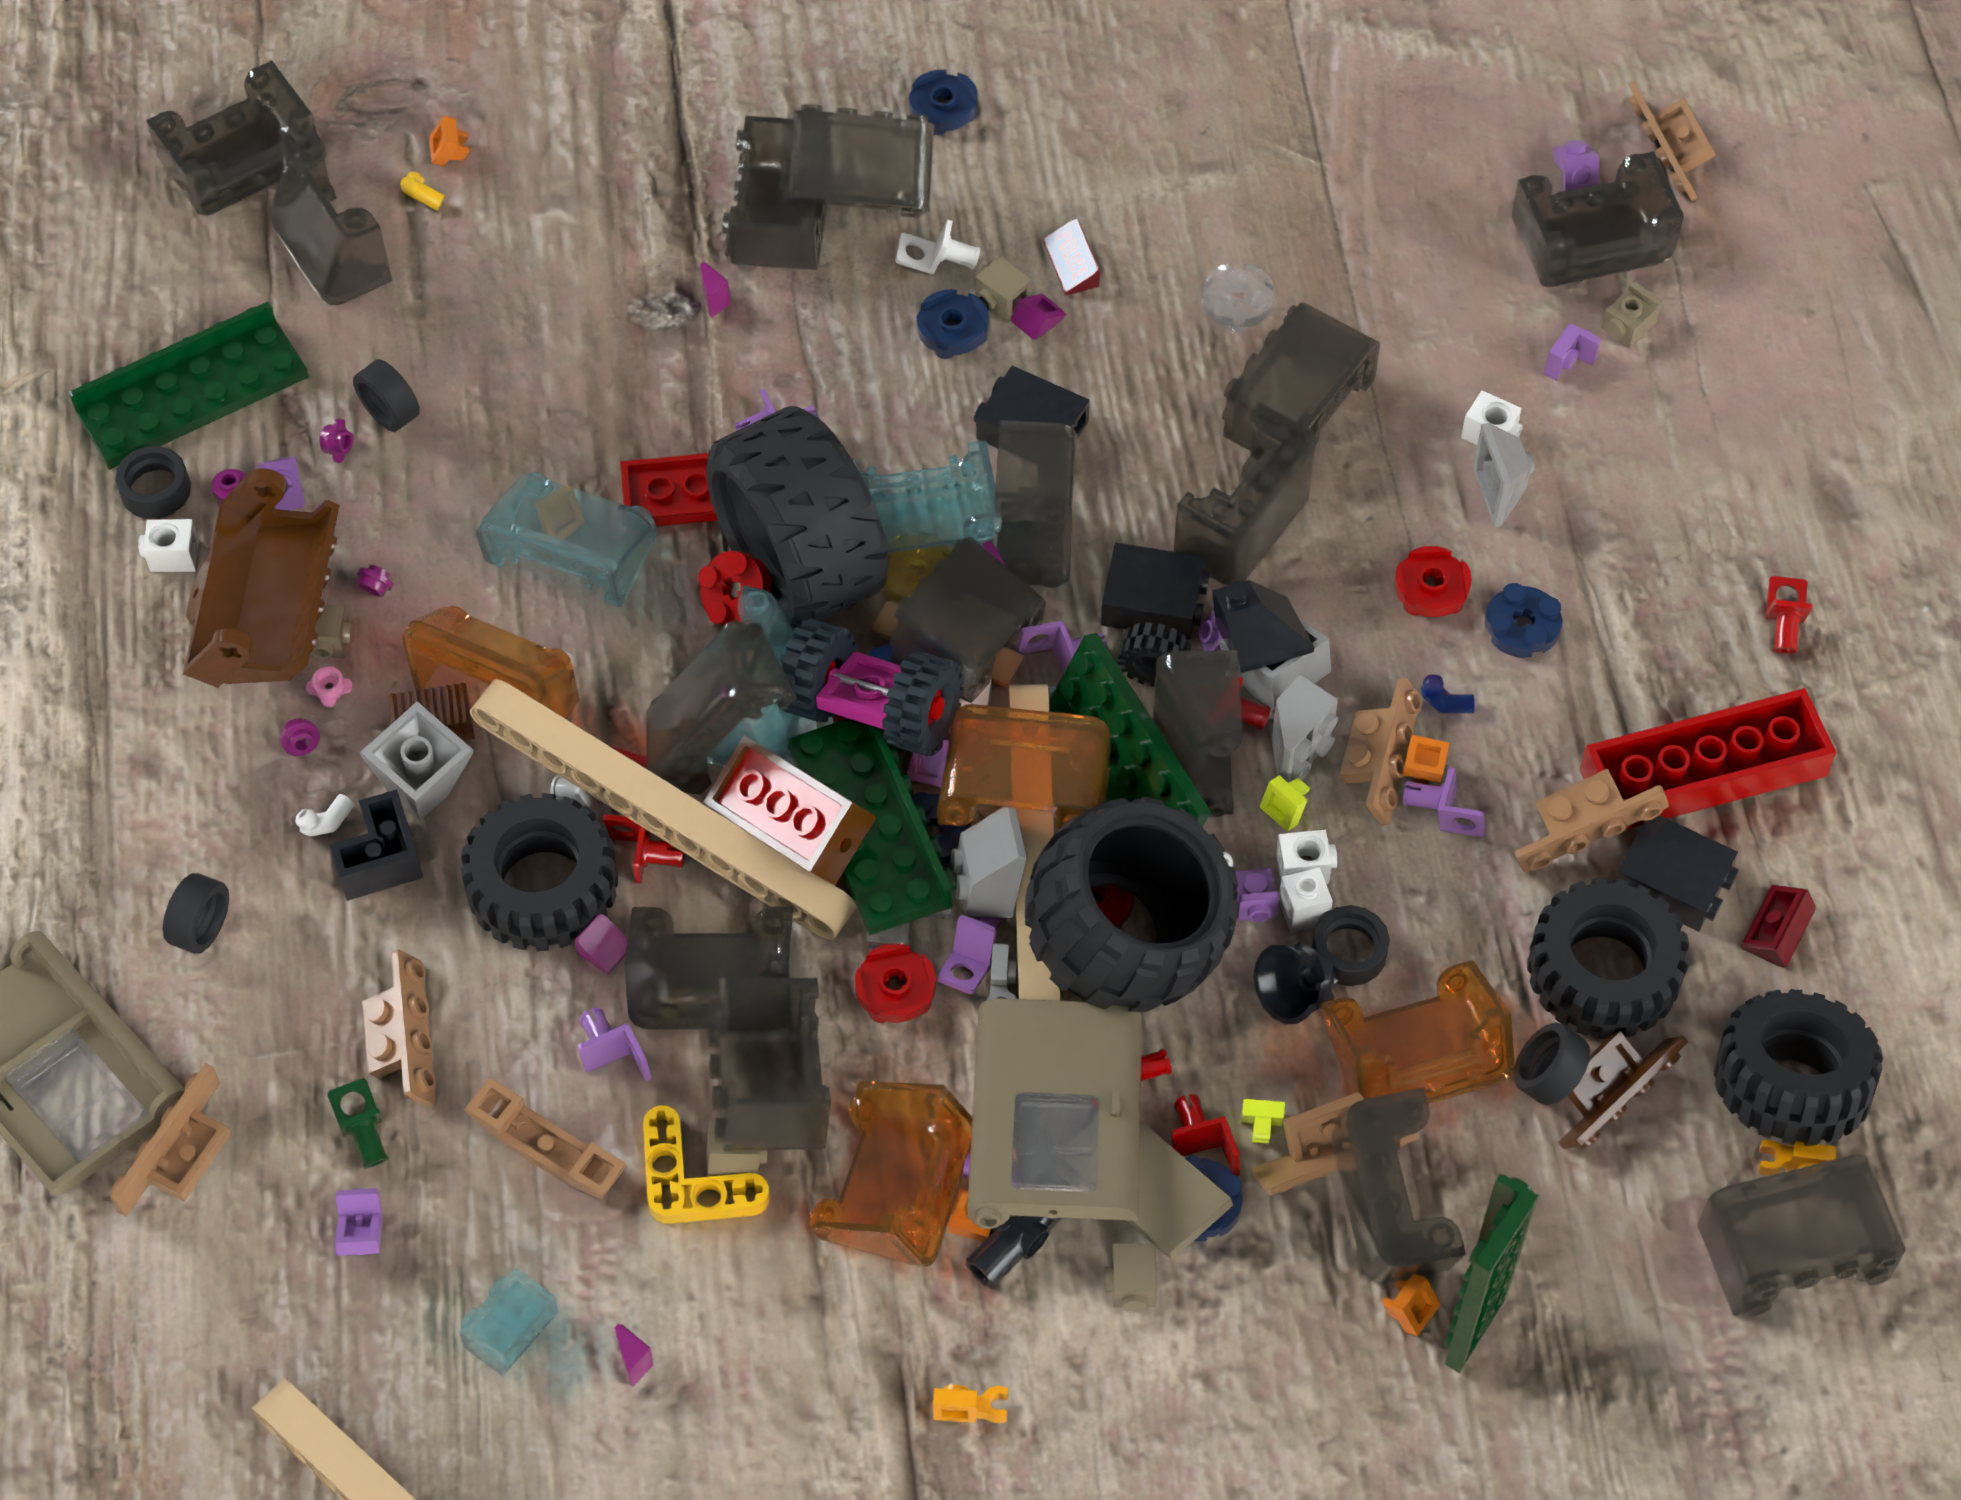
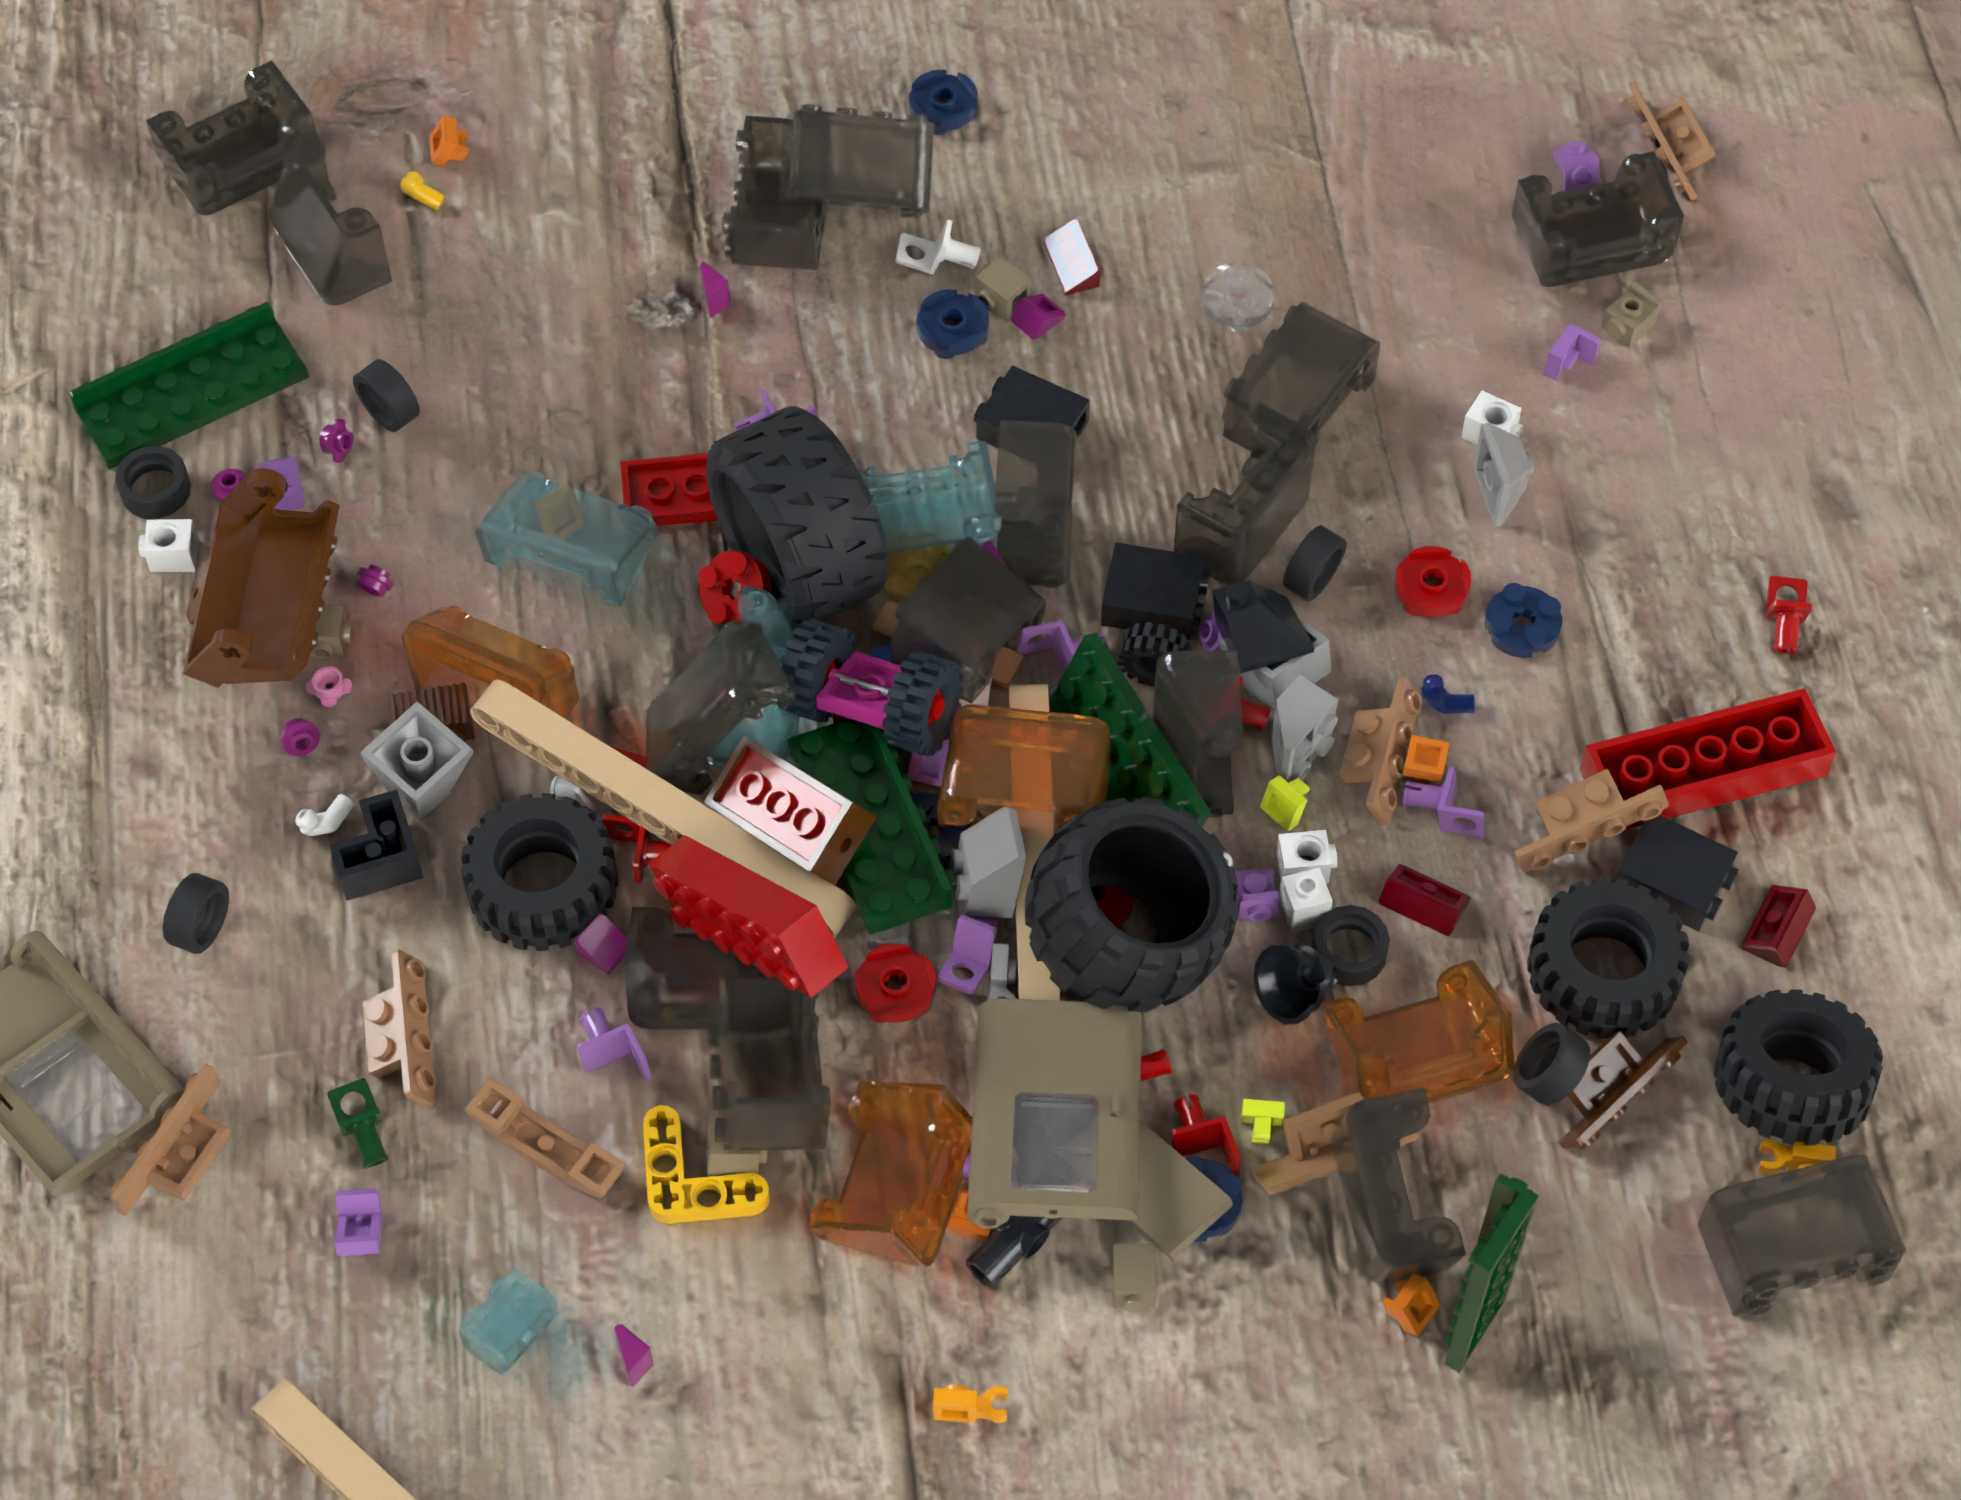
none -> red brick [648,835,849,998]
none -> black tyre [1283,525,1347,601]
none -> dark red slope [1379,864,1471,936]

